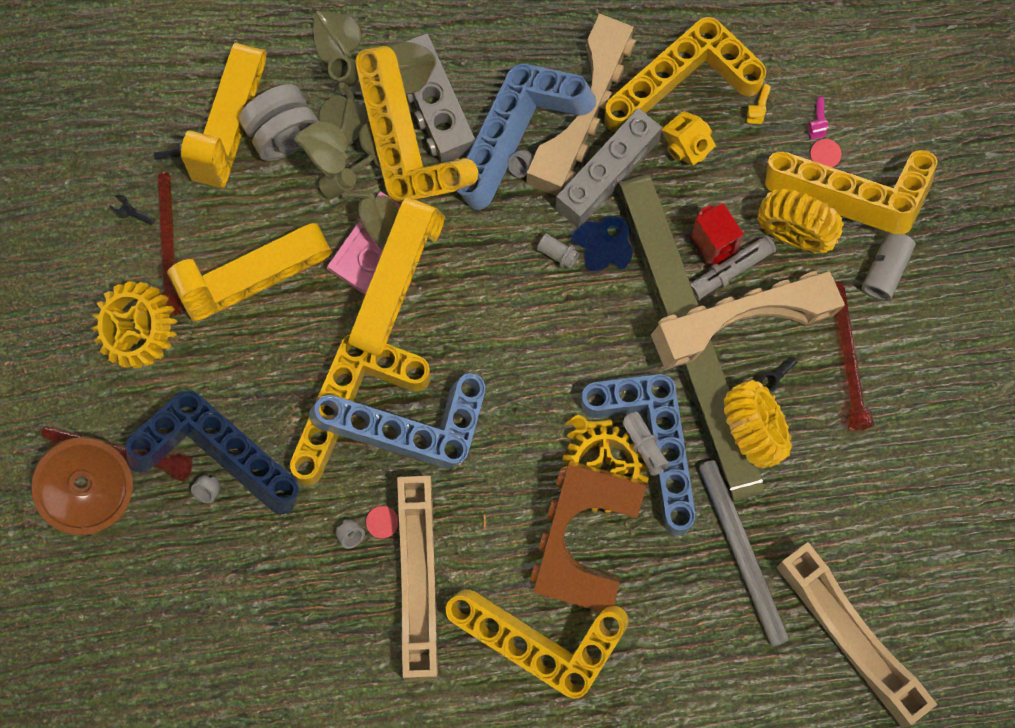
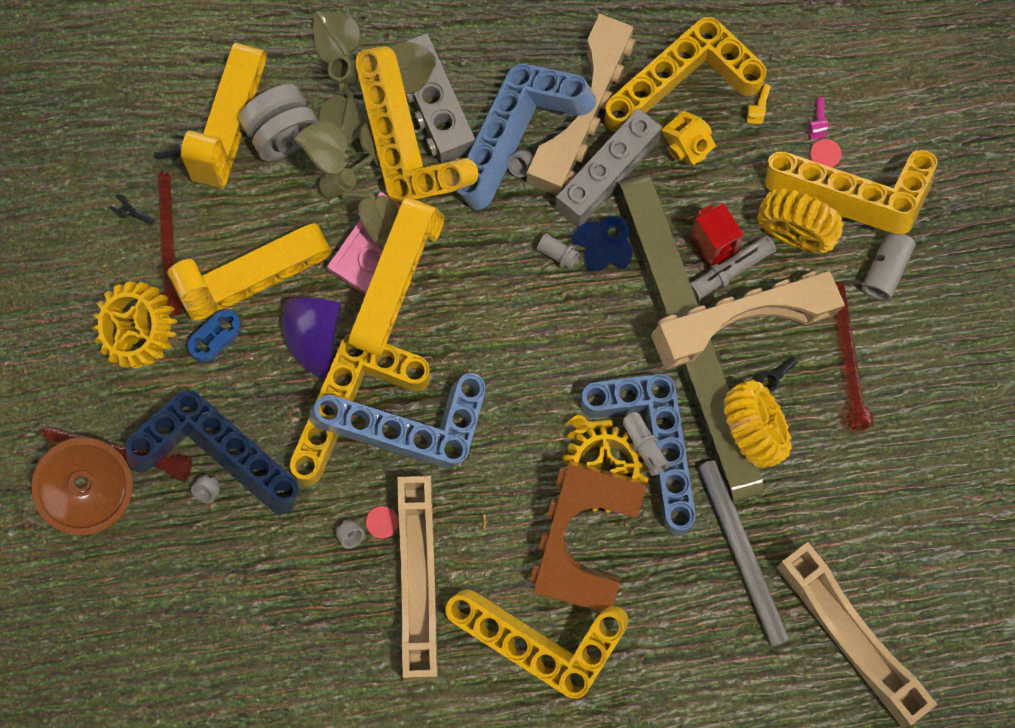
none -> blue beam [188,310,242,363]
none -> dark purple brick [281,298,342,379]

